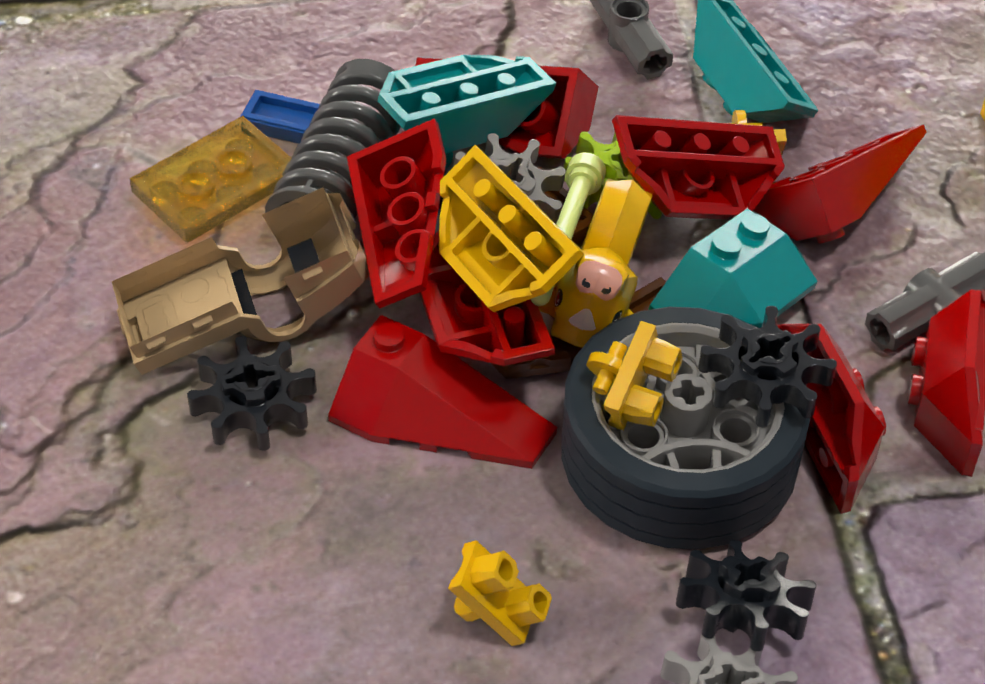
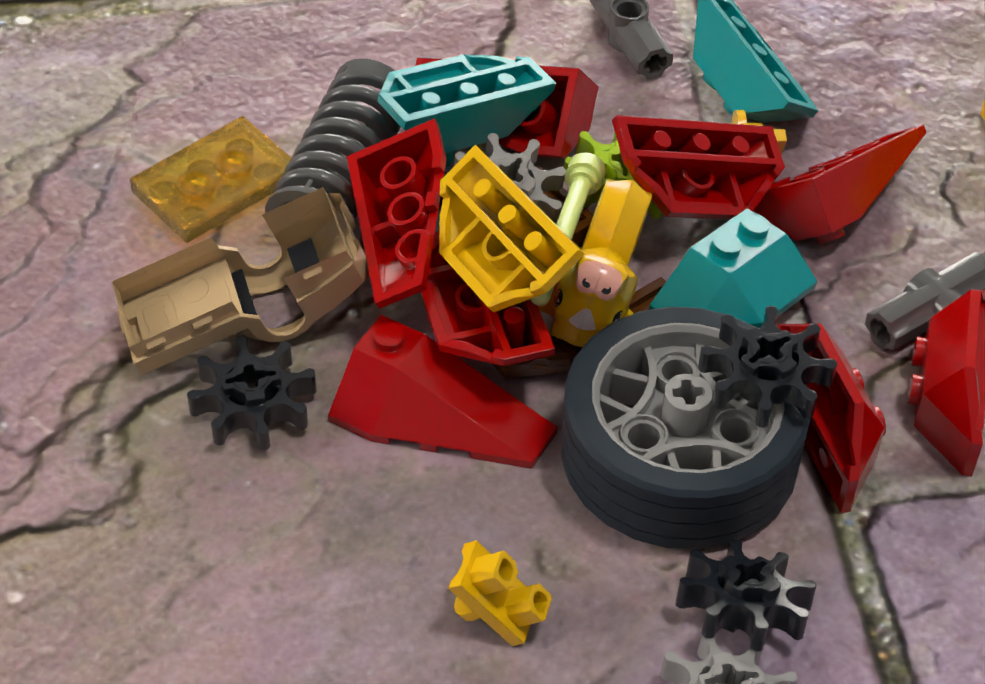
blue tile [239,89,320,144] -> none
yellow hips [586,321,683,431] -> none

